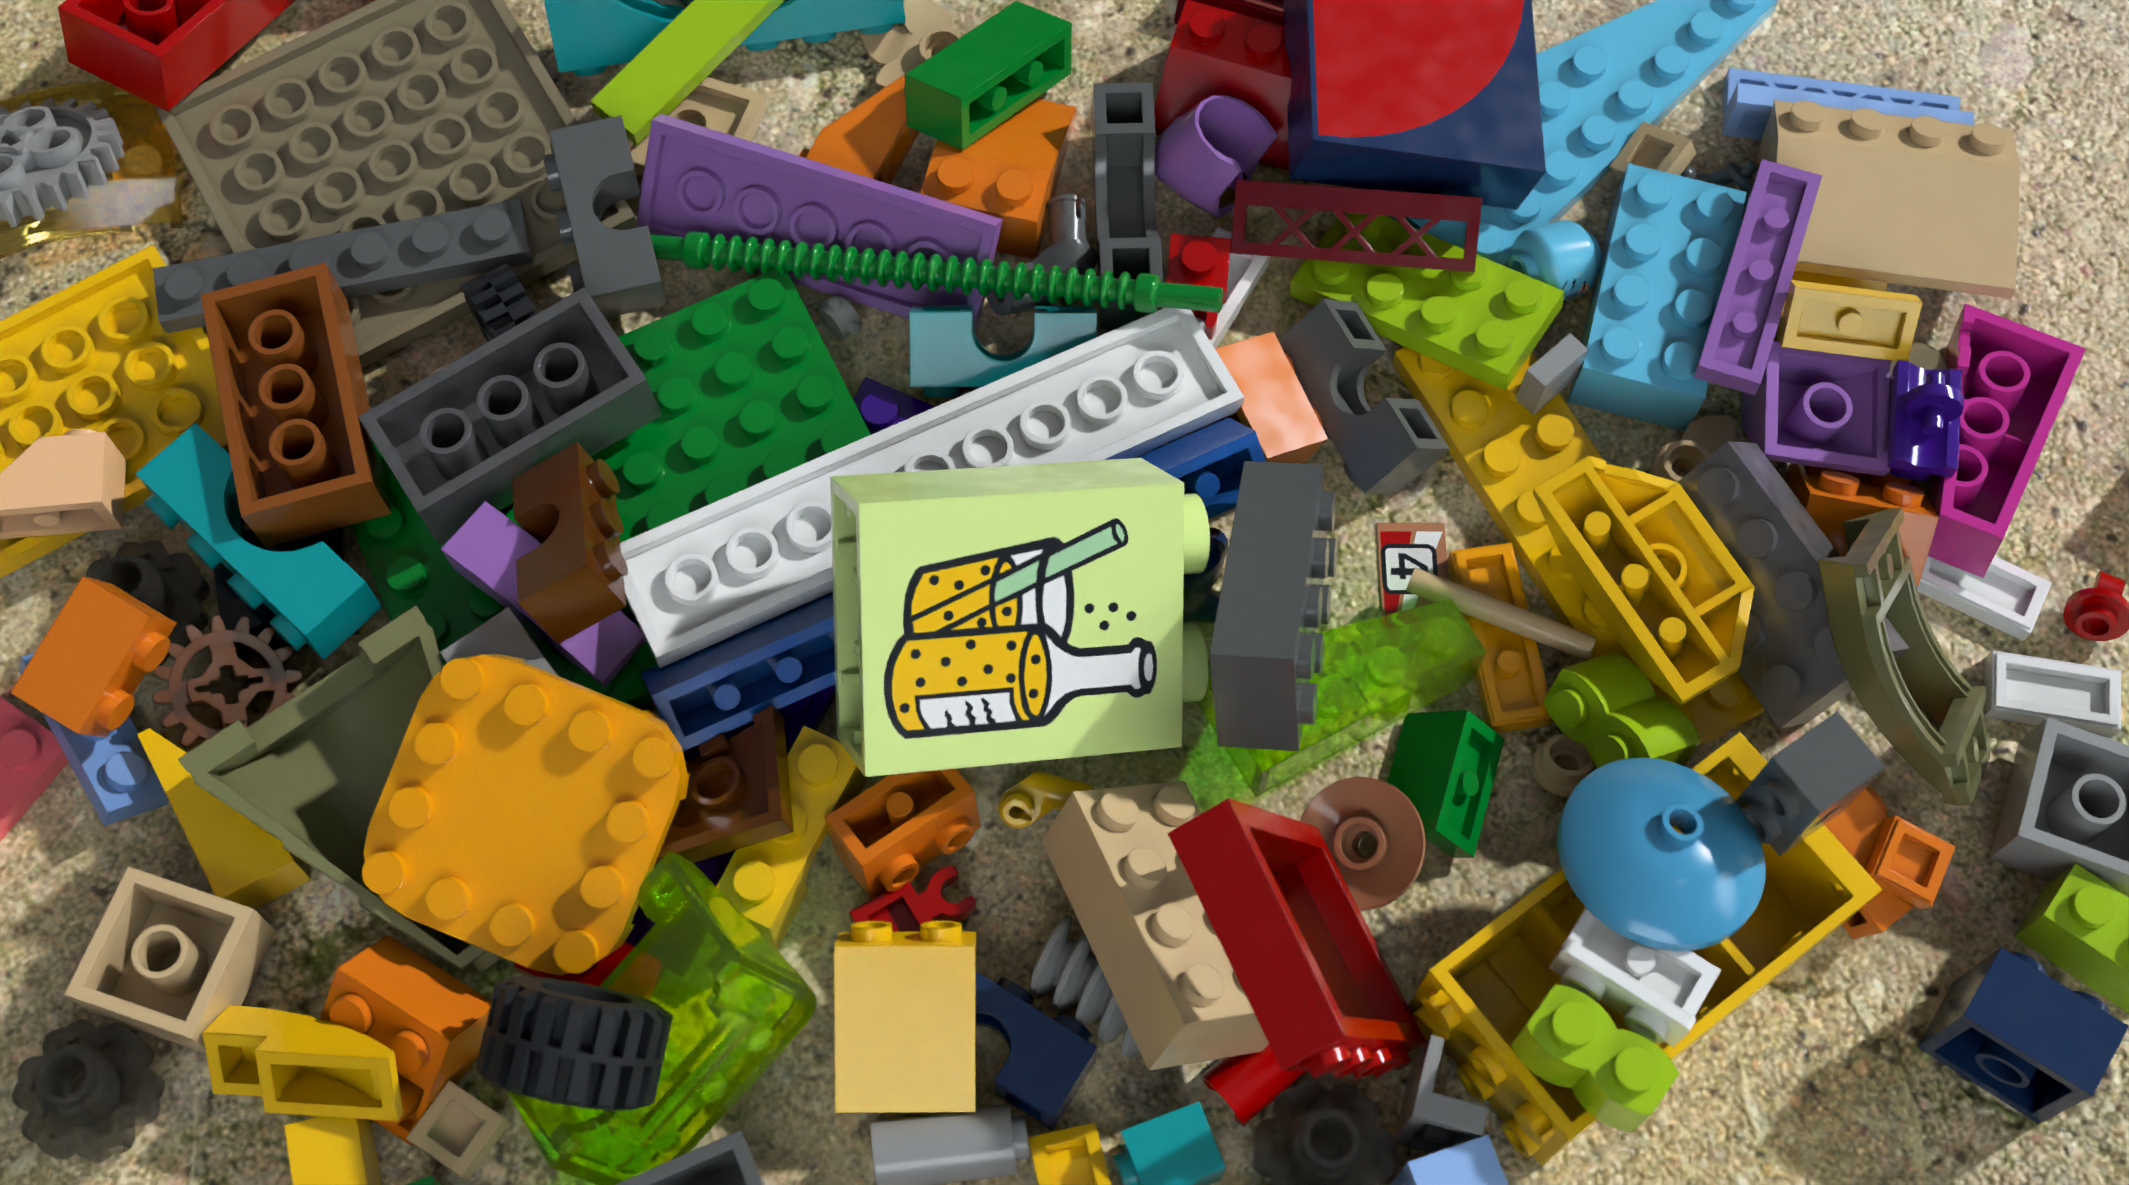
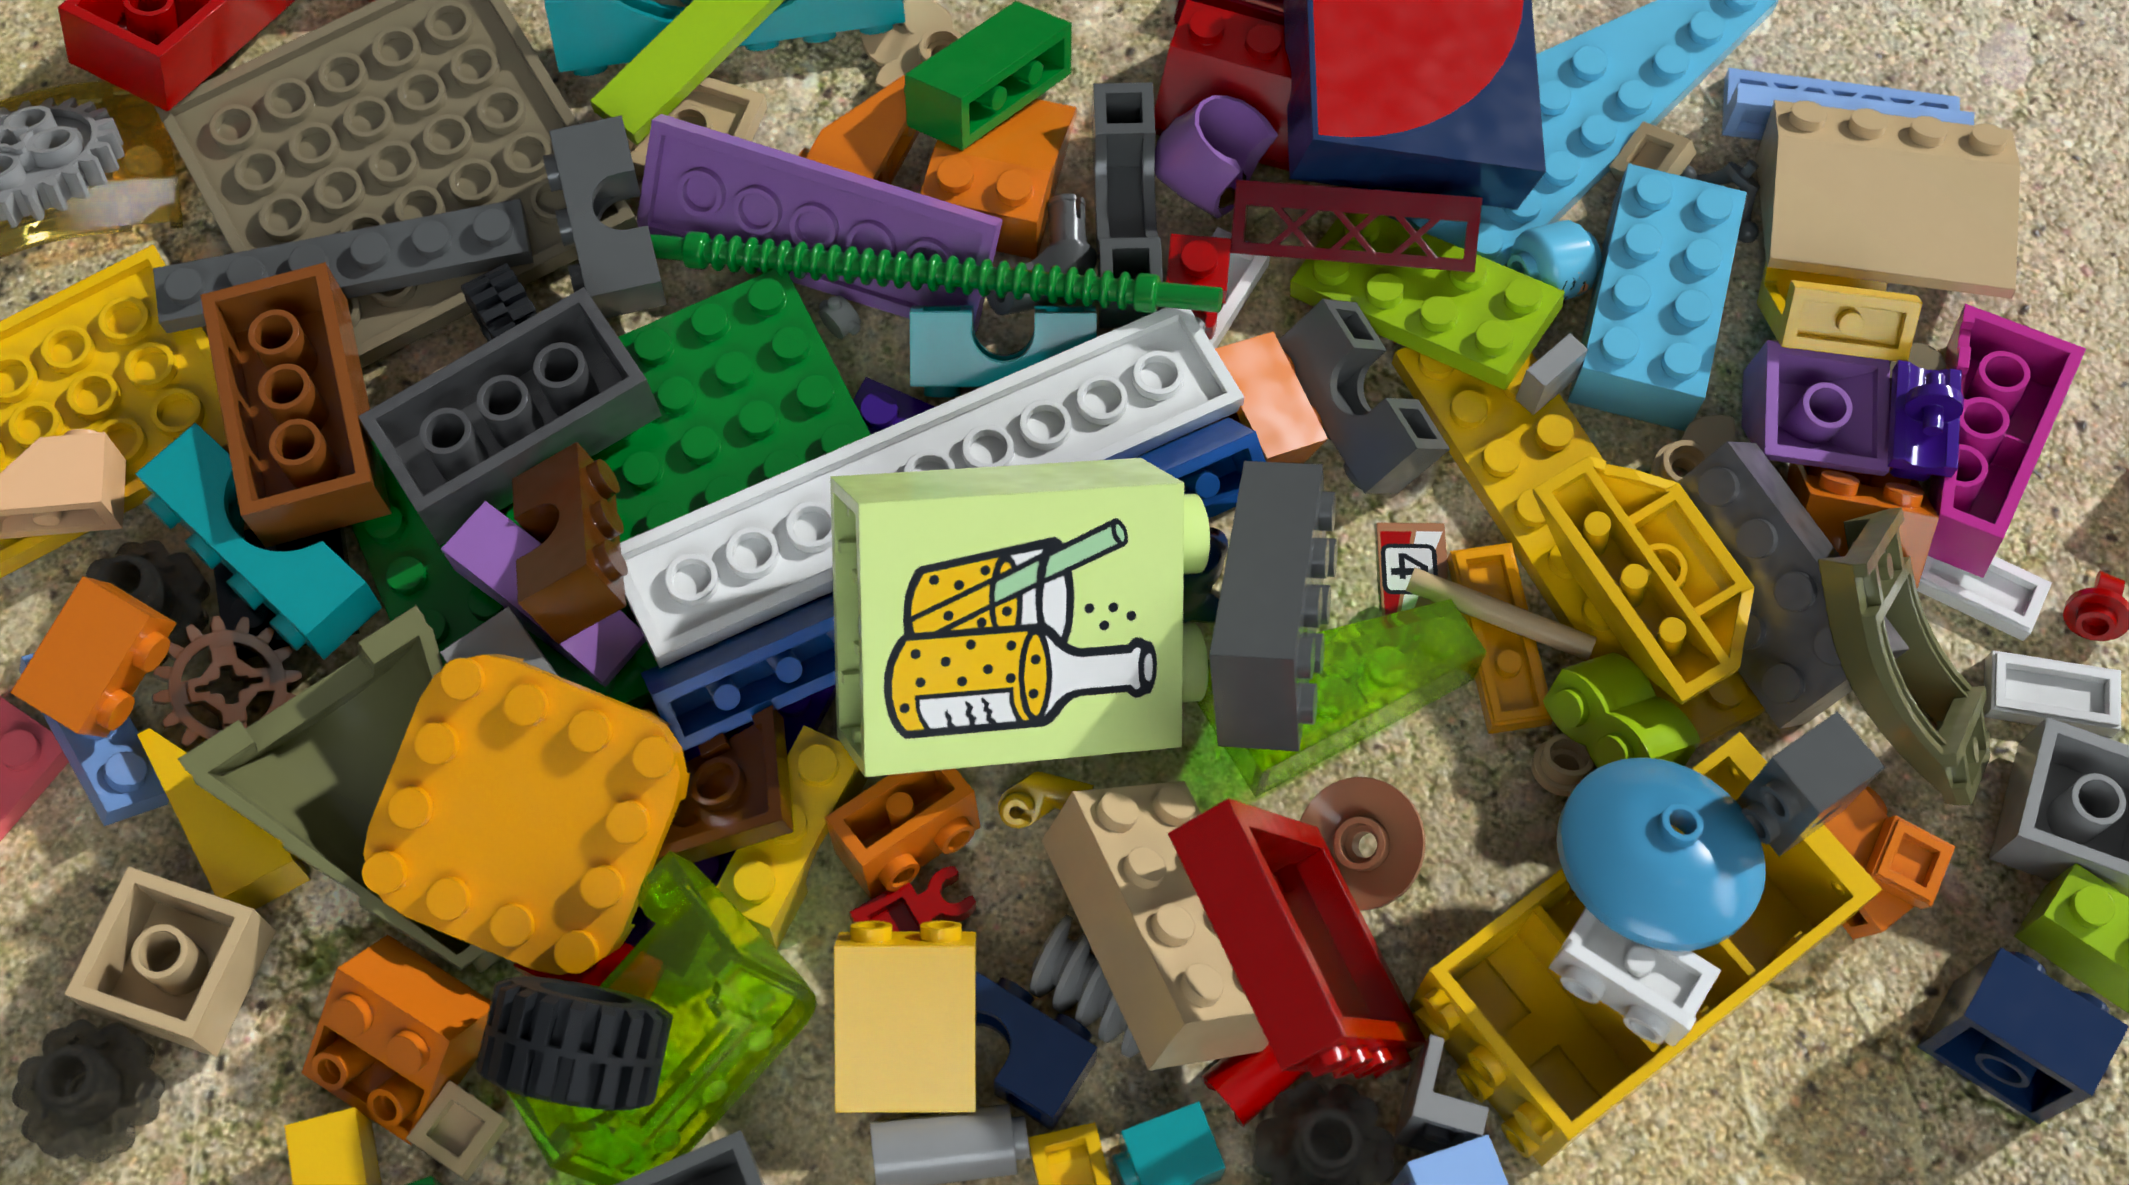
yellow slope [202,1005,403,1121] -> none
green panel [1387,710,1505,858] -> none
lime brick [1511,984,1679,1132] -> none
medium lavender plate [1694,159,1822,395] -> none

